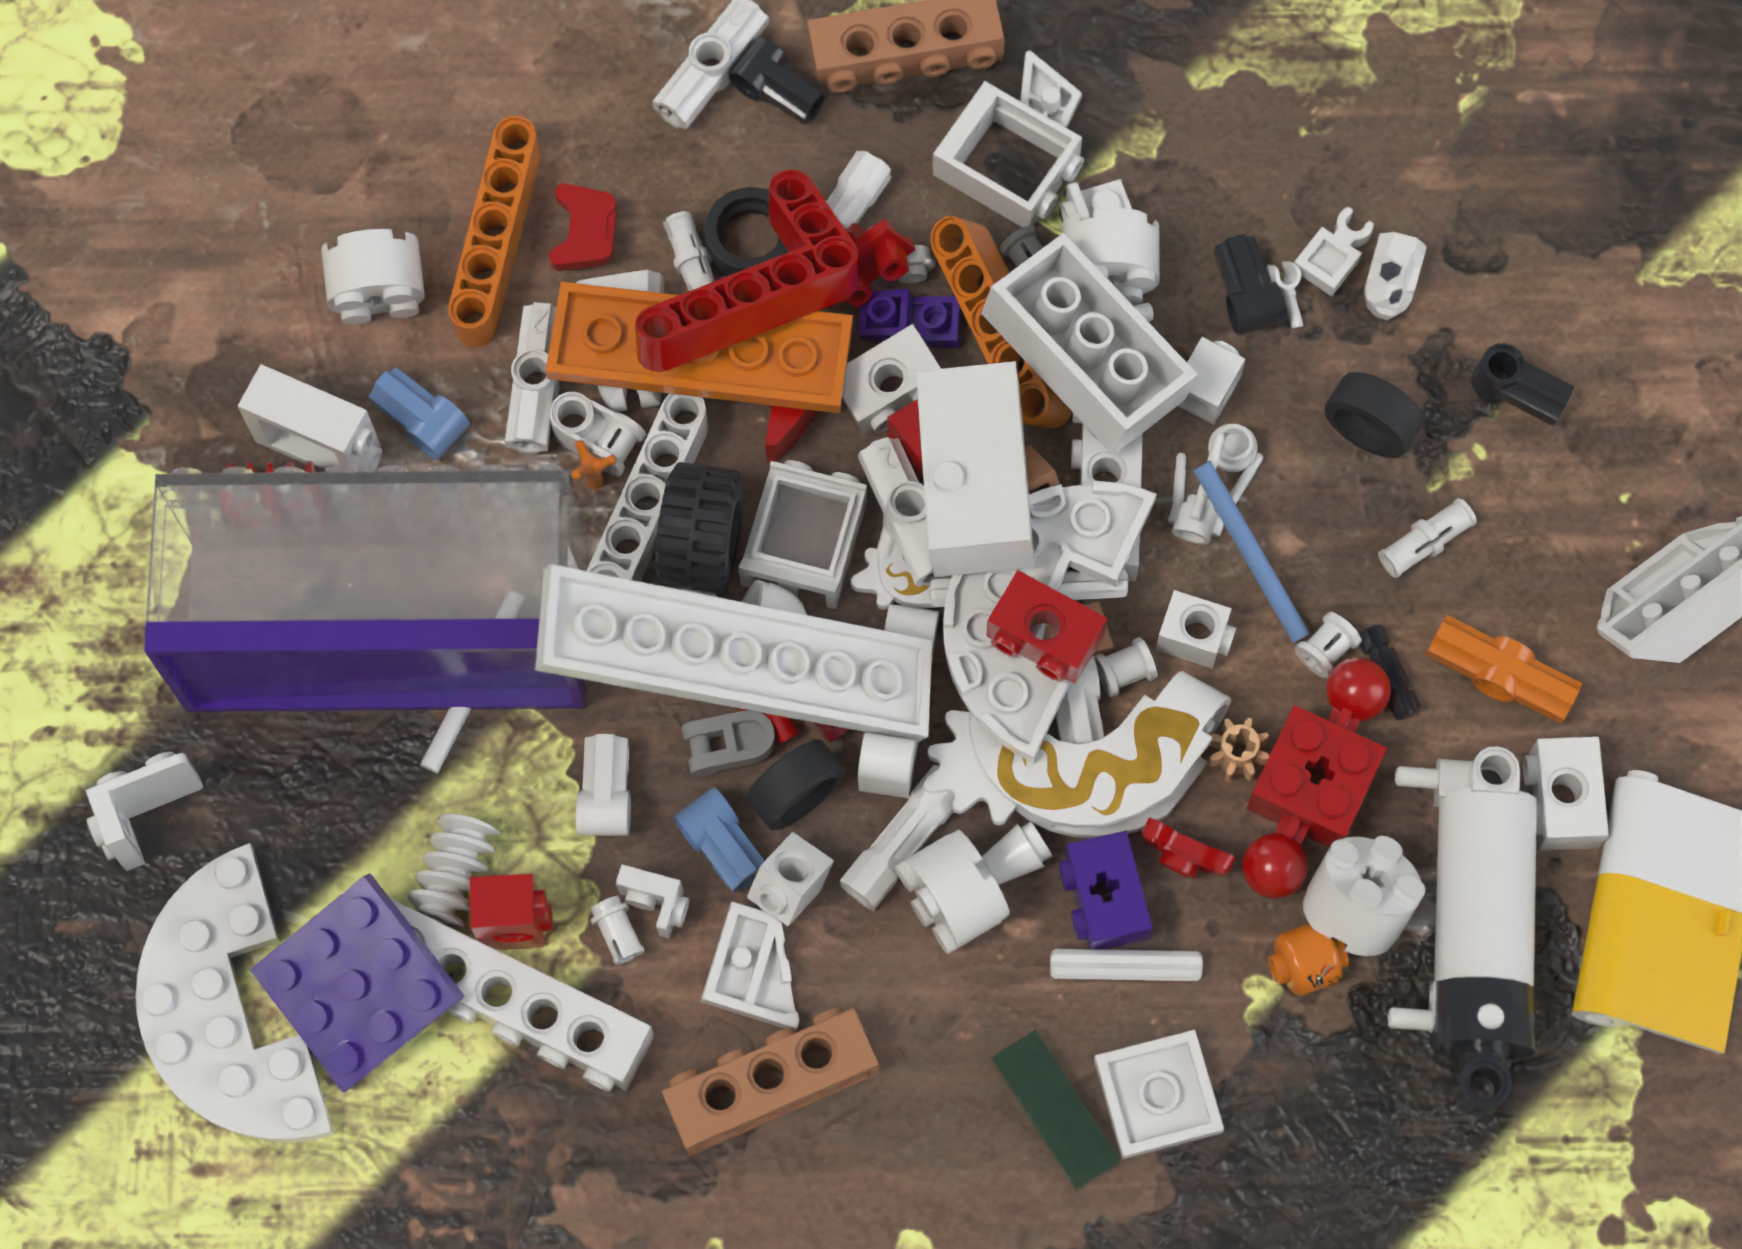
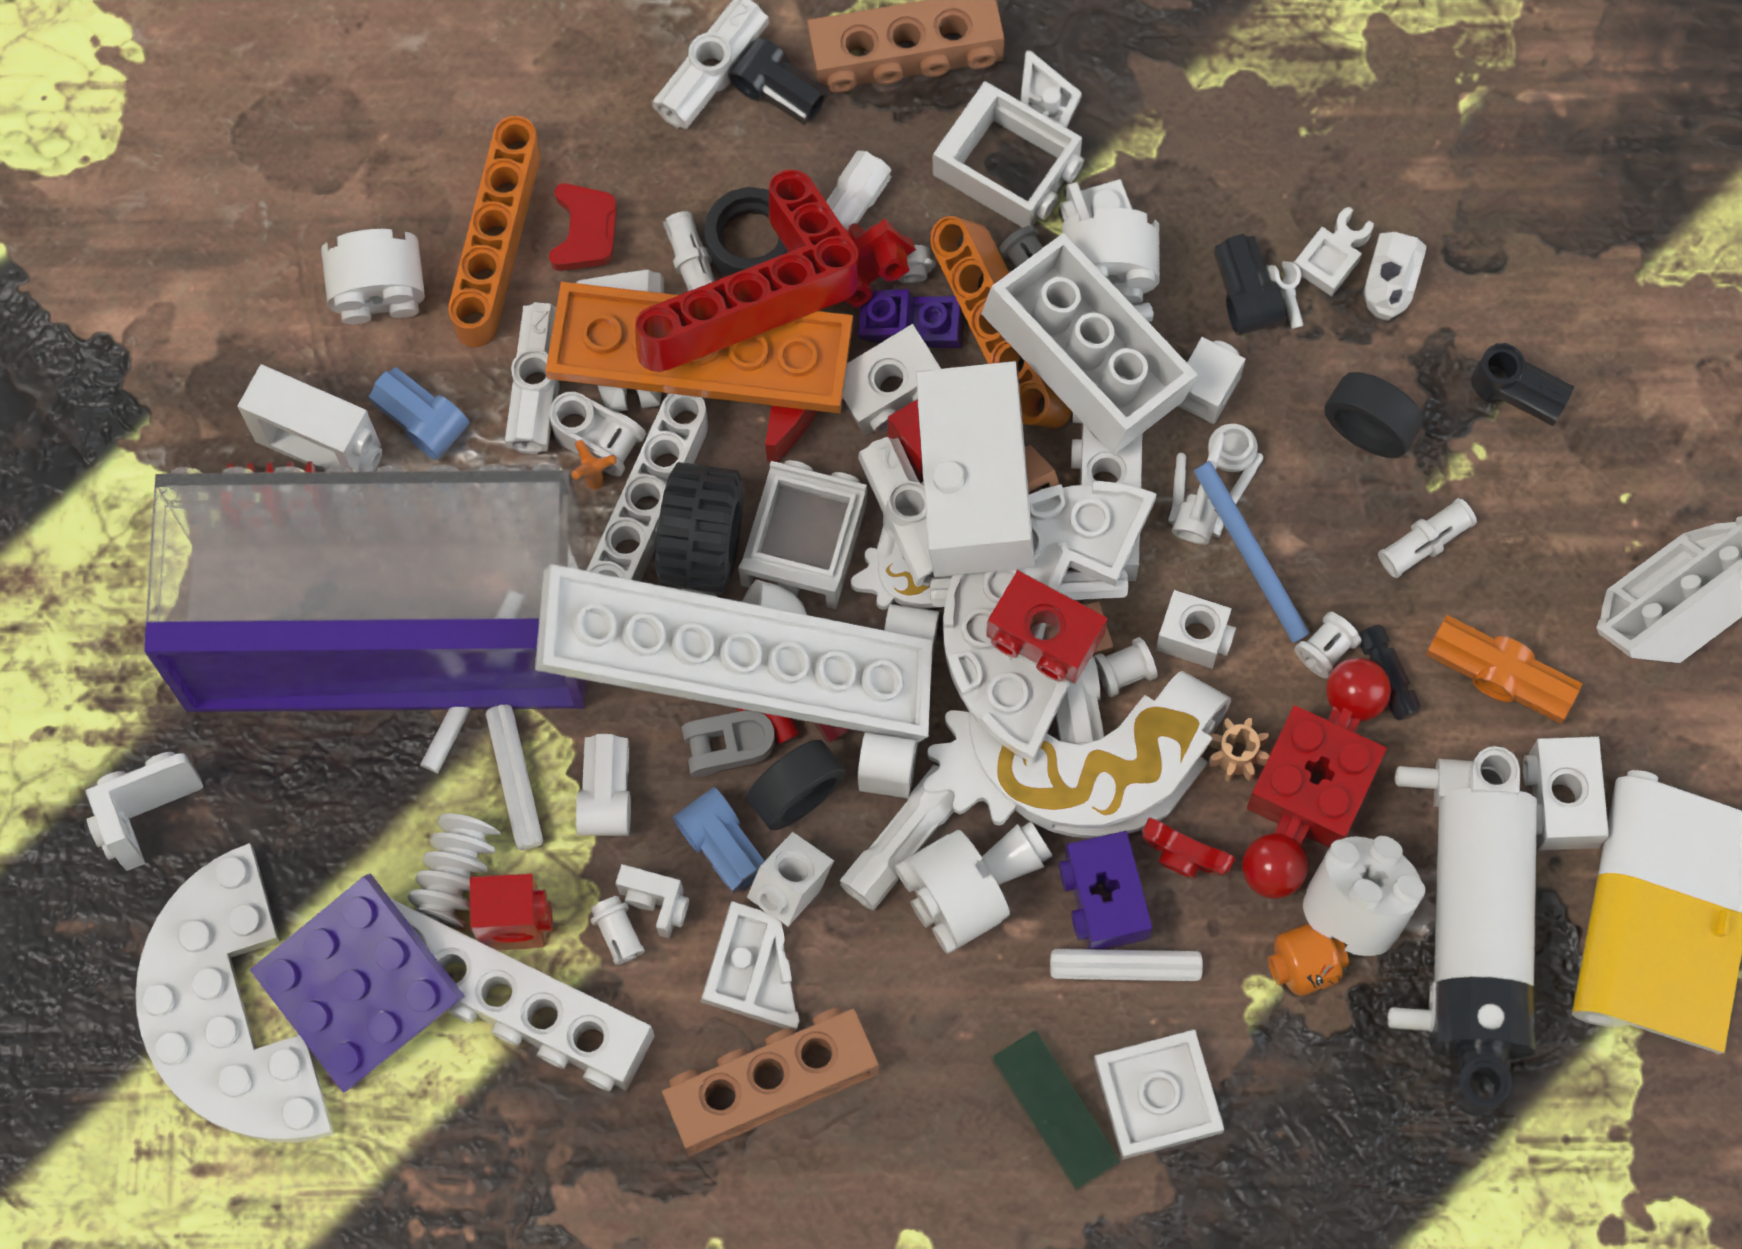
none -> white axle [486,705,543,850]

